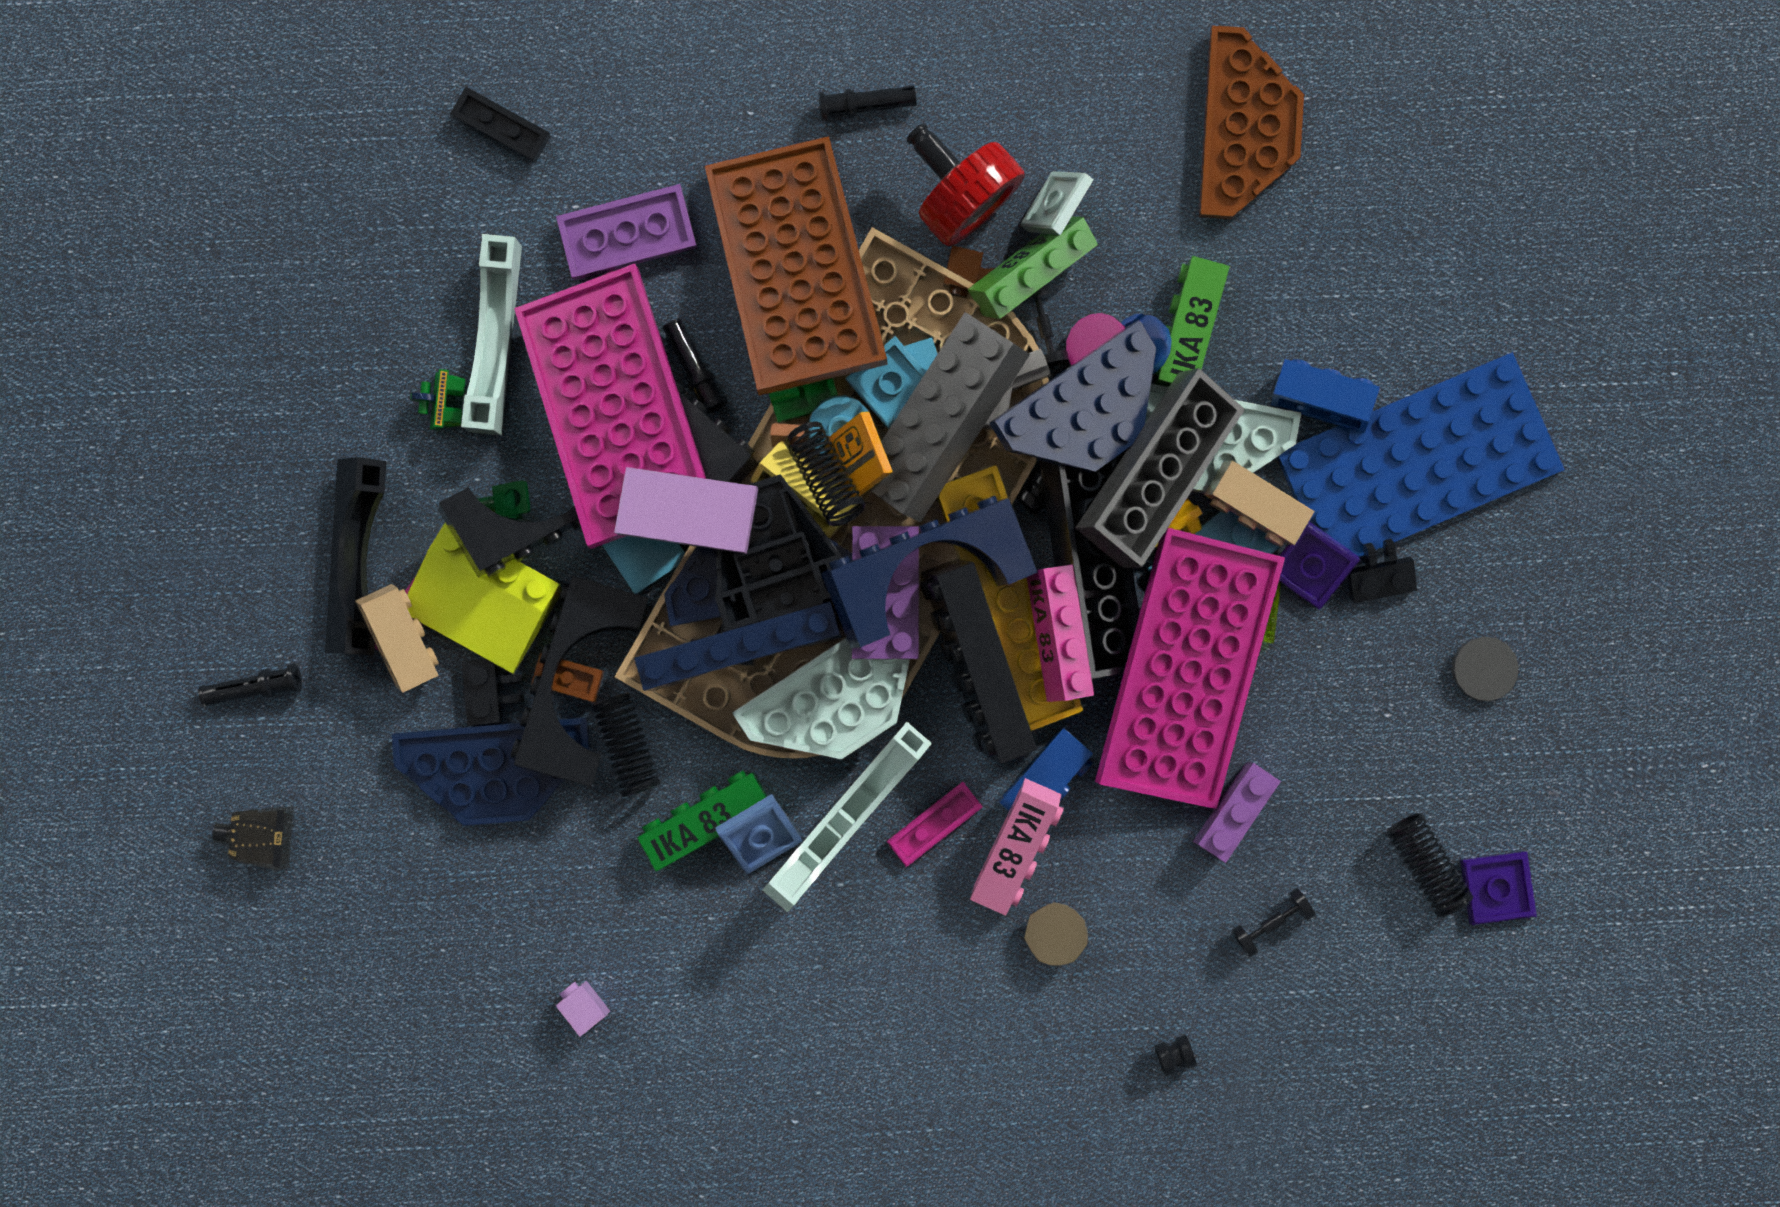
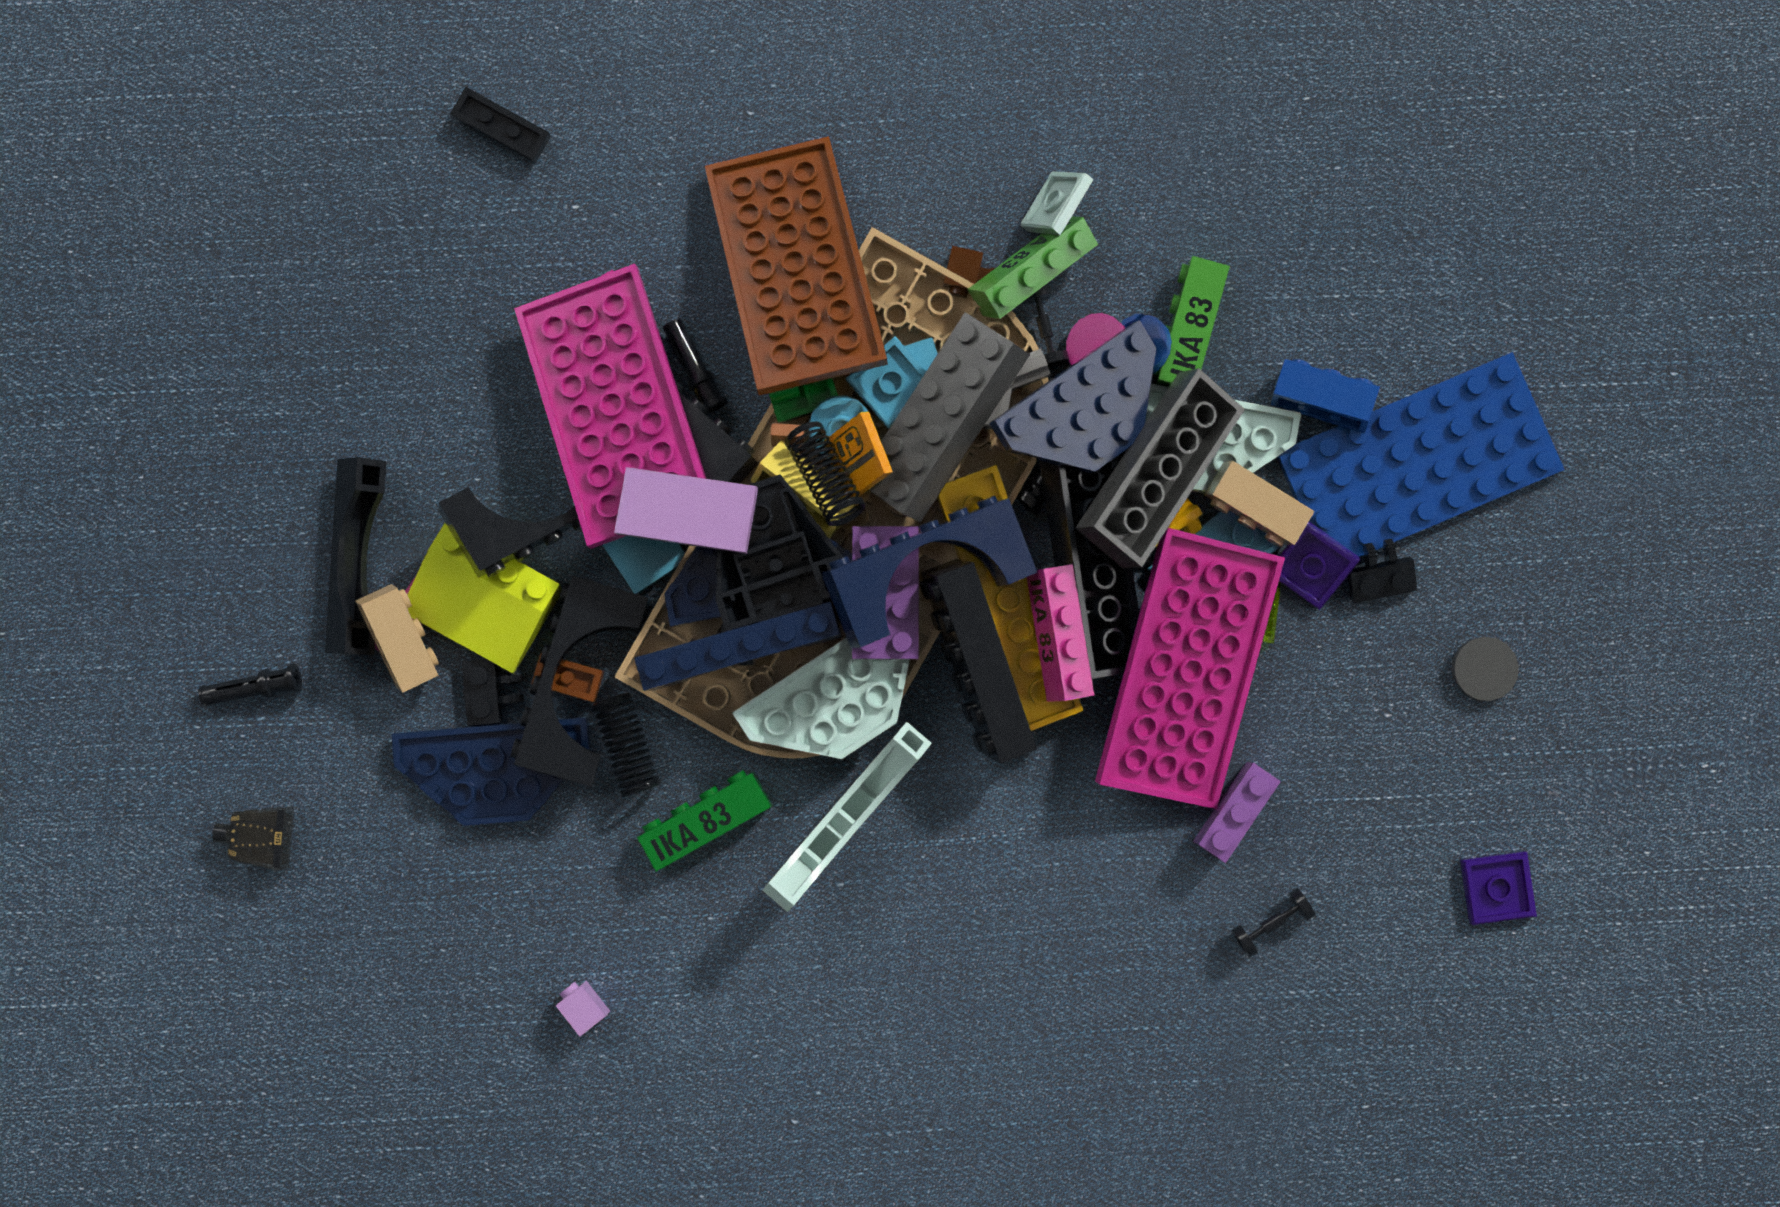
green hips [410,369,465,431] -> none
light aqua arch [461,234,522,435] -> none
dark green bracket [477,480,531,520] -> none
medium lavender plate [556,184,697,280] -> none
medium blue tile [715,794,803,874] -> none
black pin [818,85,917,122] -> none
dark pink tile [886,781,983,867] -> none
red wheel [907,123,1025,246] -> none
bright pink brick [970,778,1064,916] -> none
blue brick [998,728,1093,810] -> none
dark tan hat [1024,902,1088,966] -> none
black wheel [1154,1035,1197,1077] -> none
dark orange plate [1199,25,1304,219] -> none
black piece [1386,813,1474,917] -> none

